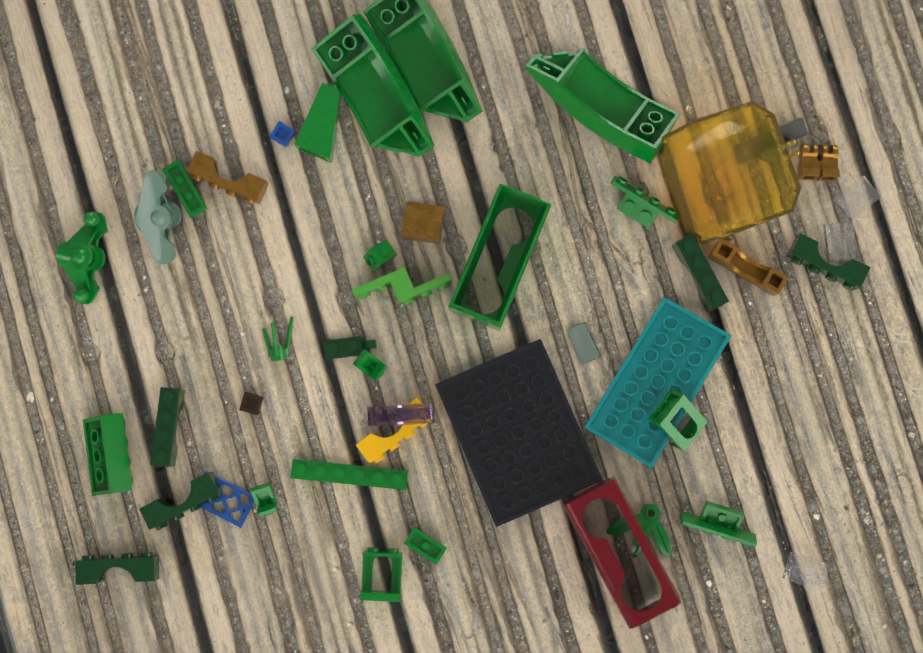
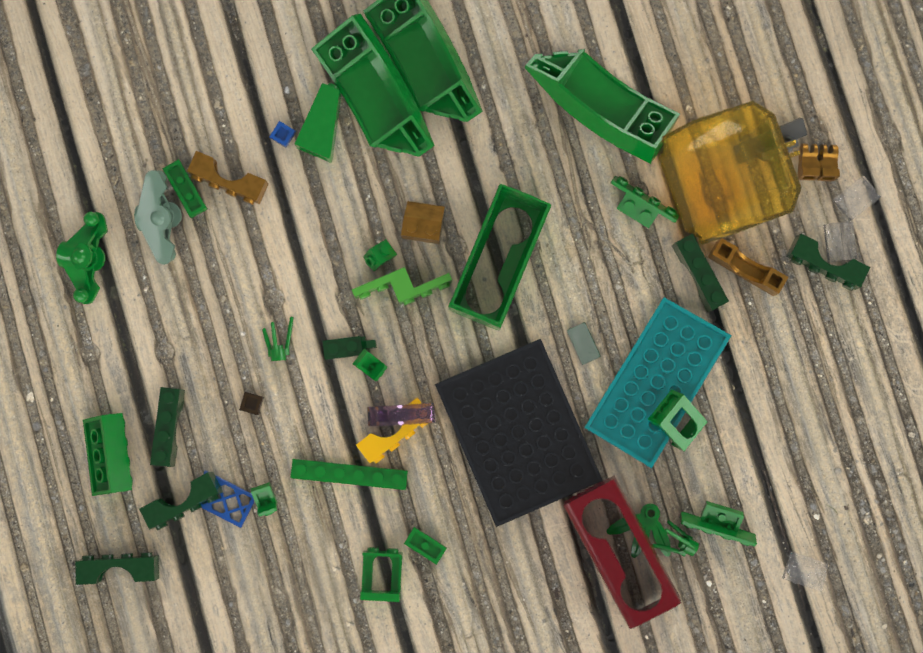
none -> green plant [652,520,699,557]

